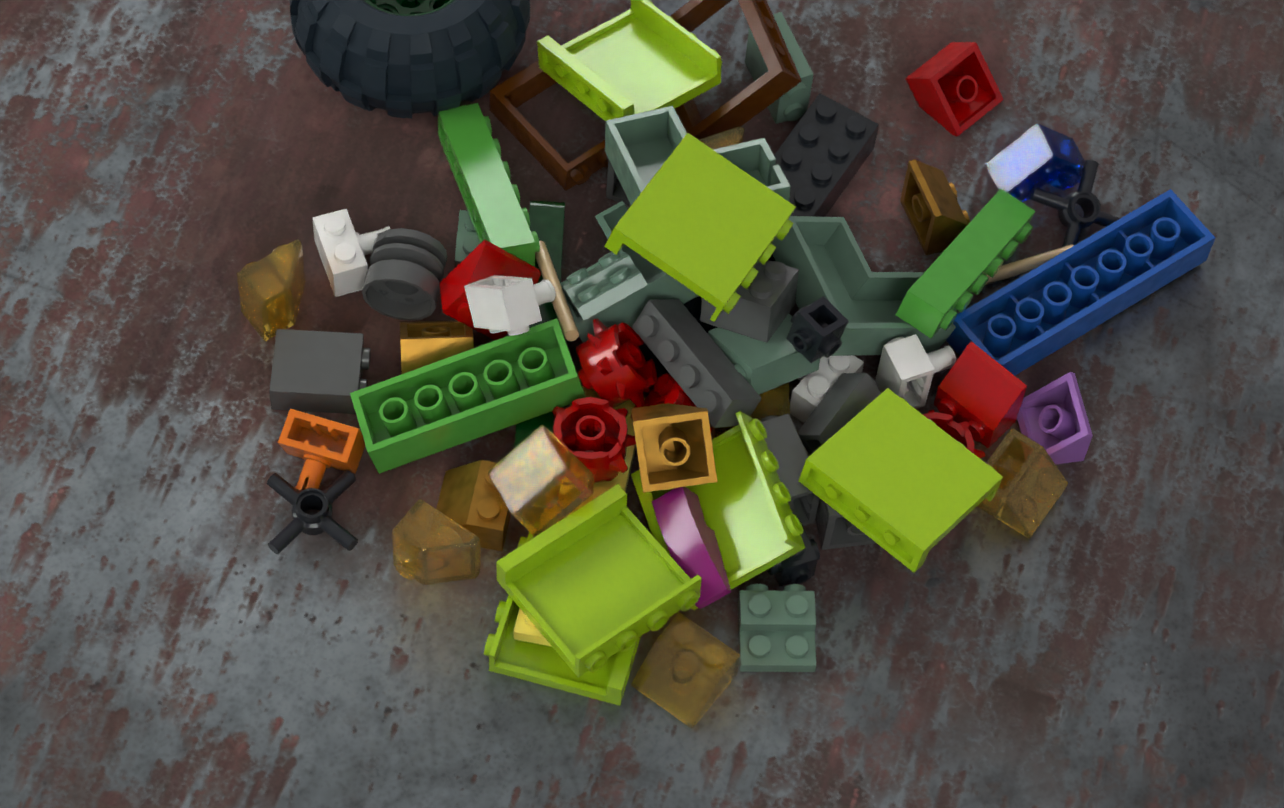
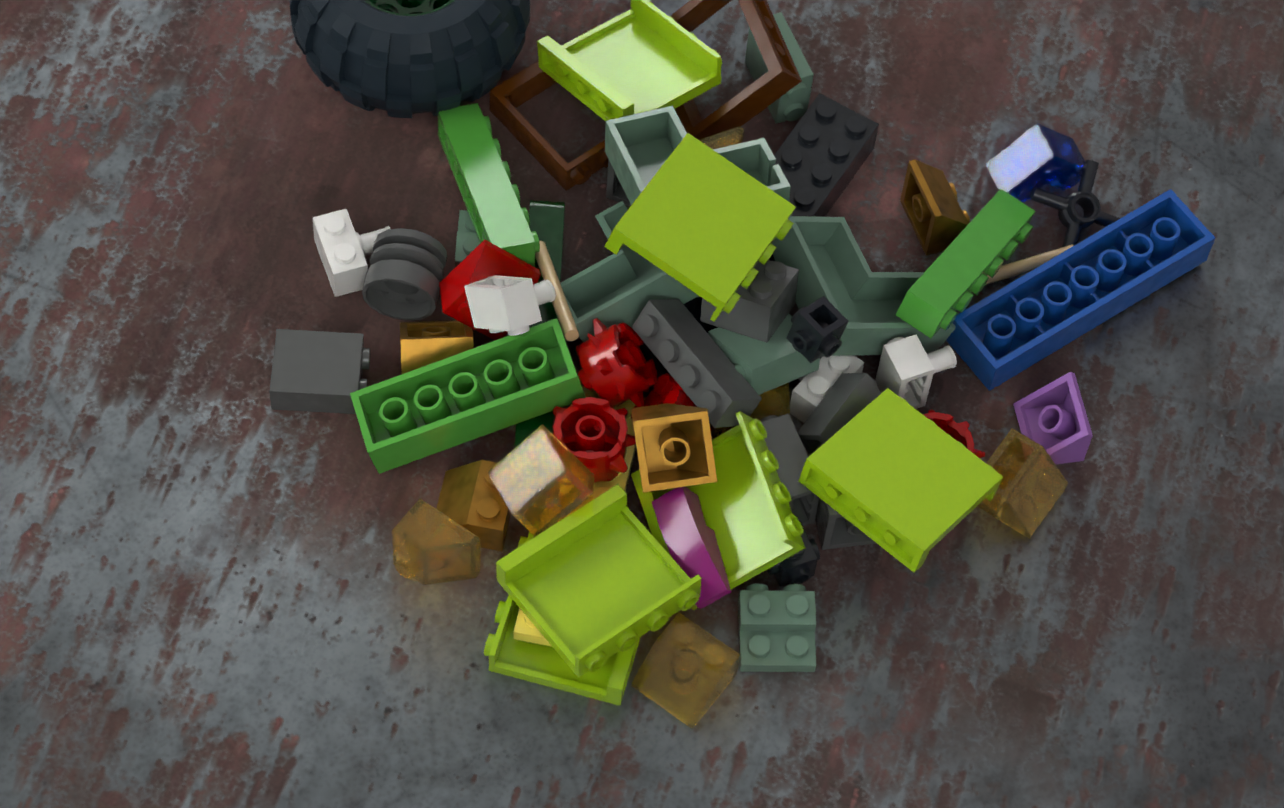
clear yellow slope [237,239,305,341] -> none
black bar [267,470,358,554] -> none
orange brick [278,408,366,492] -> none
sand green plate [562,251,648,321] -> none
red slope [905,42,1004,136] -> none
red slope [934,341,1027,448] -> none

